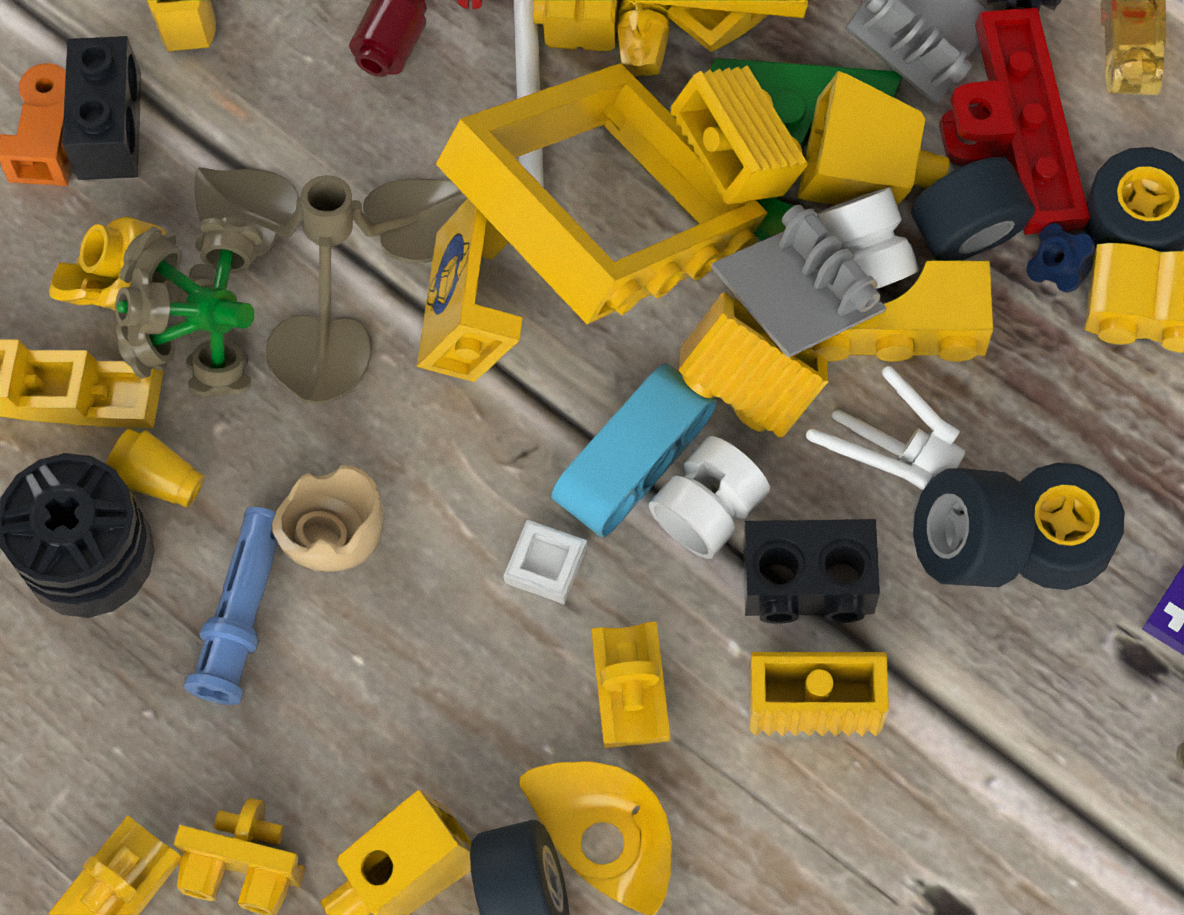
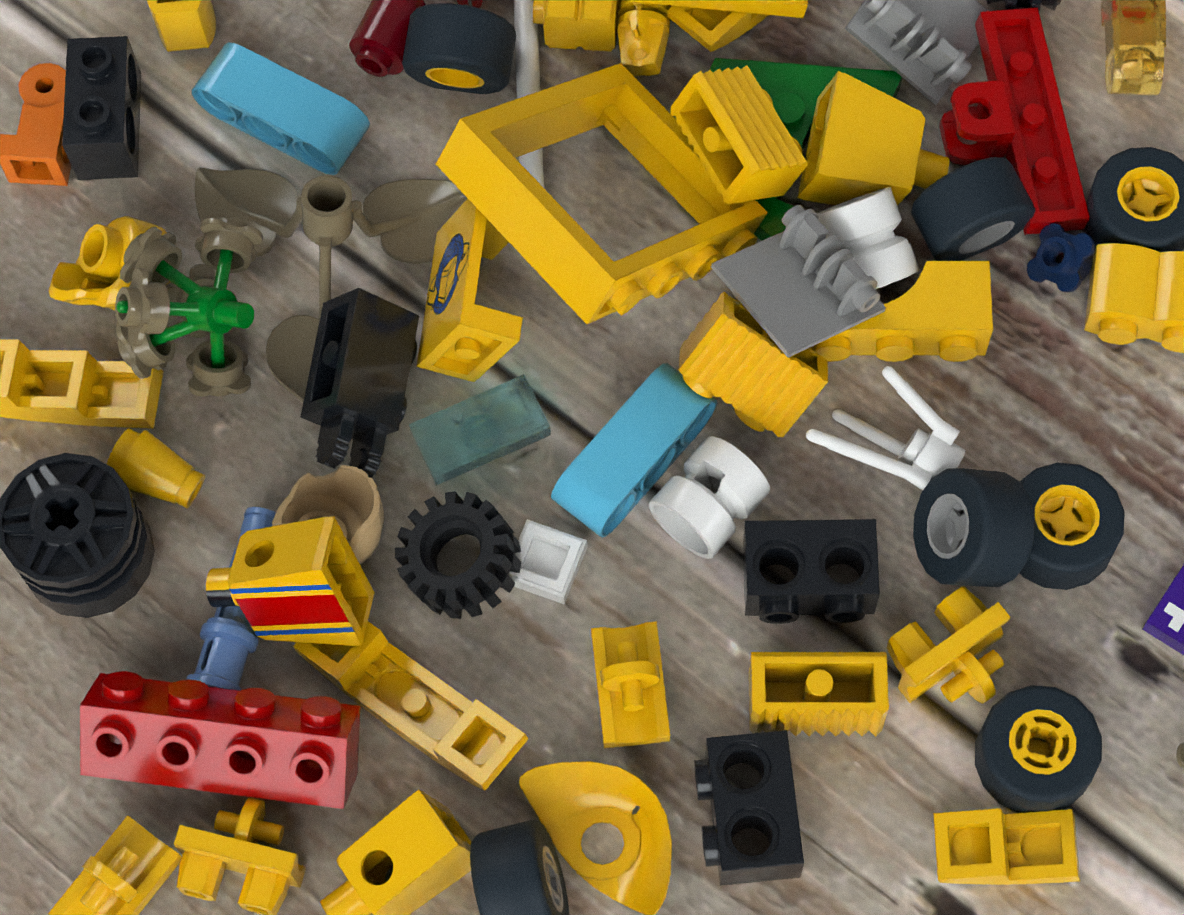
none -> red brick [80,671,361,809]
none -> medium azure beam [192,42,370,175]
none -> yellow torso [206,516,375,646]
none -> yellow slope [293,621,528,791]
none -> black hinge [300,288,419,478]
none -> black tyre [395,491,521,619]
none -> black wheel [402,3,516,94]
none -> clear light blue plate [409,374,551,485]
none -> black brick [694,730,804,886]
none -> yellow hips [886,586,1011,704]
none -> yellow slope [933,808,1080,885]
none -> black wheel [975,685,1102,813]

